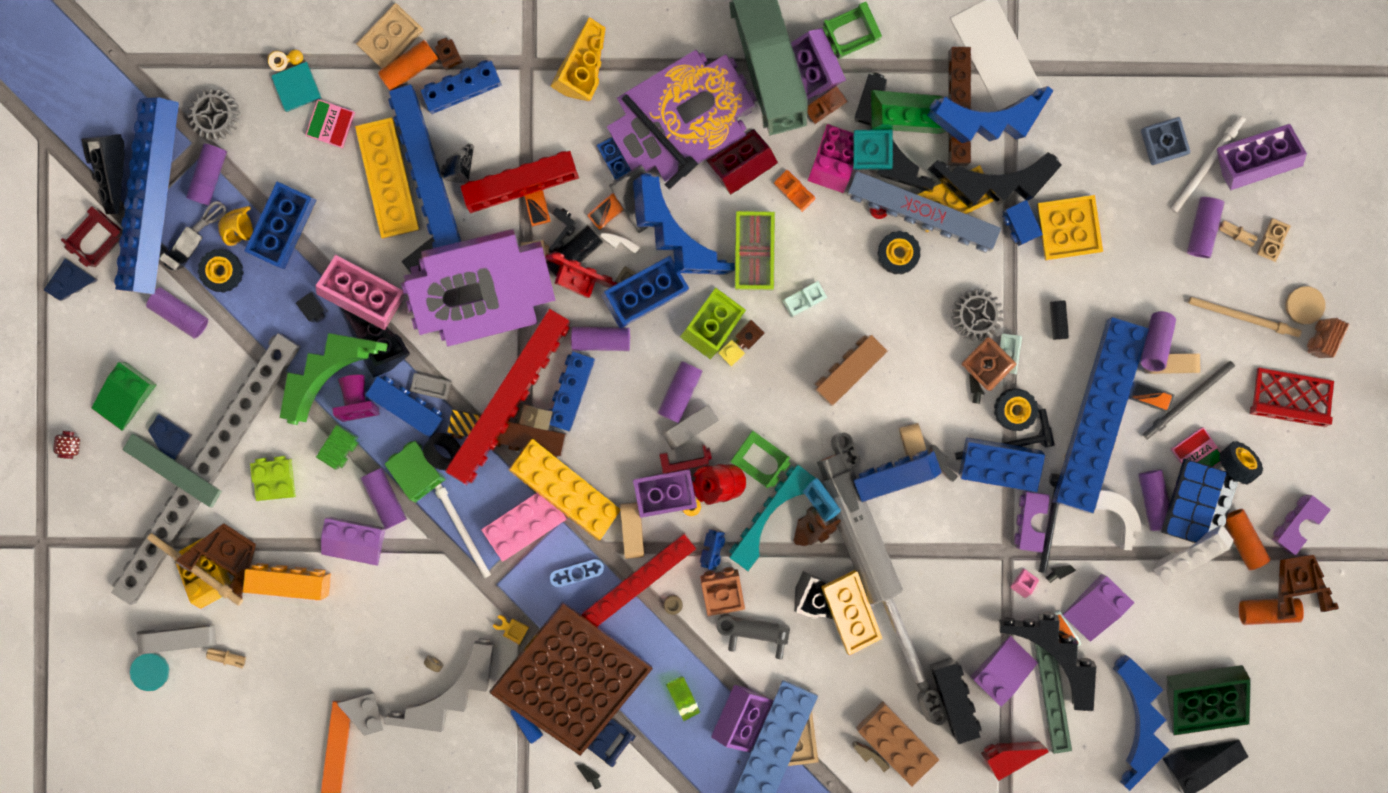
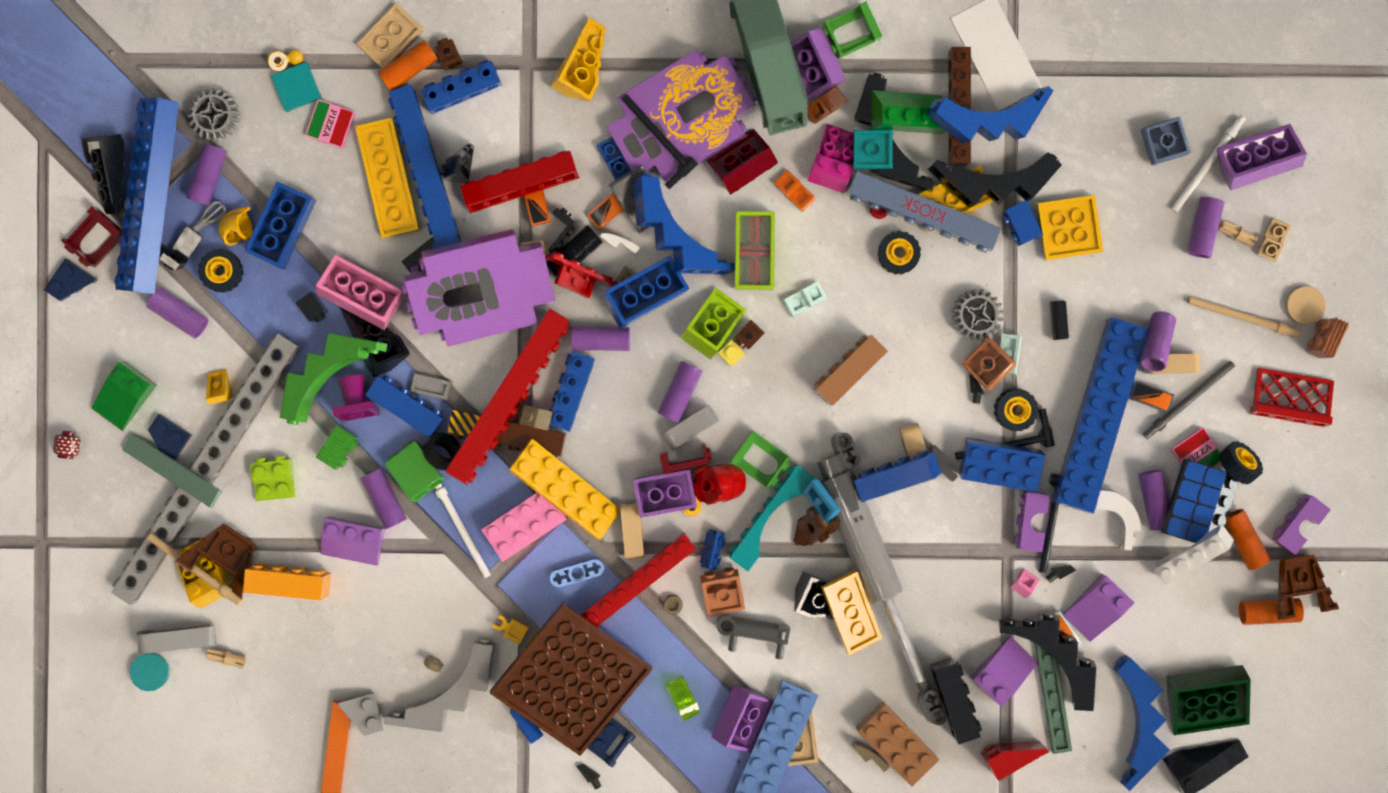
none -> yellow slope [206,369,233,405]

